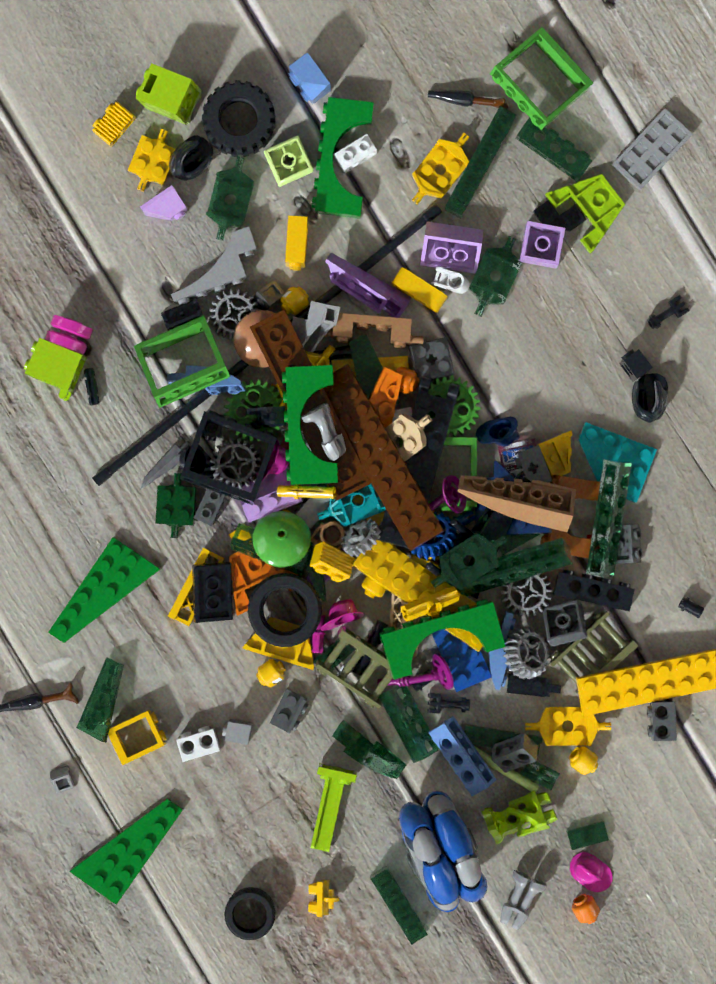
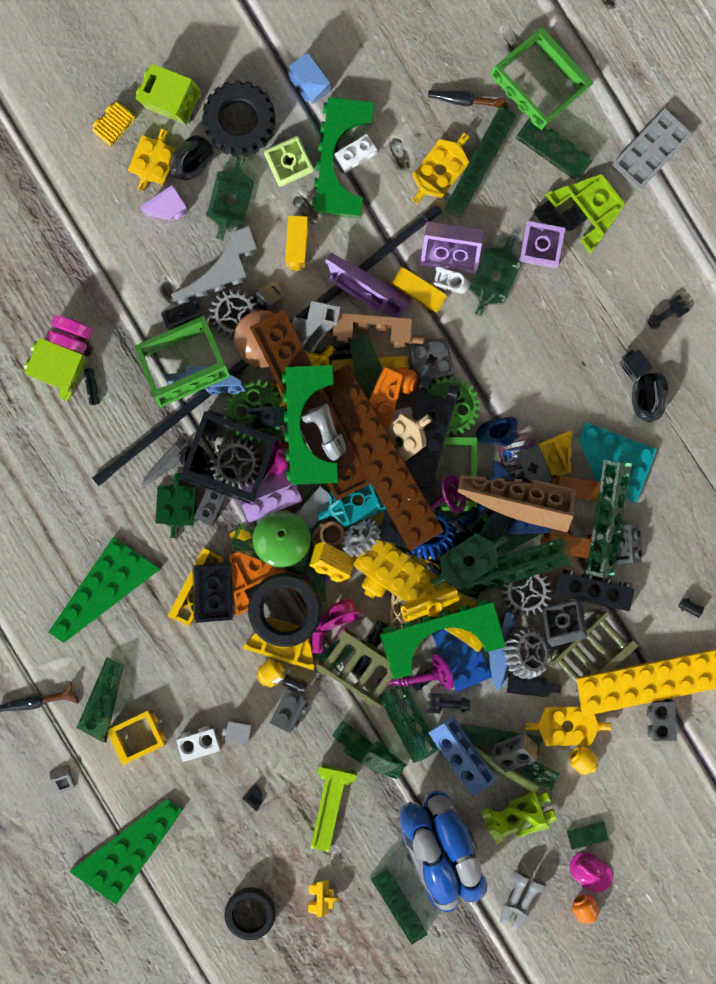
yellow pin [277,484,336,499] -> none
yellow head [280,286,309,315] -> none
none -> black tile [242,784,262,812]
none -> black pin [282,674,308,694]

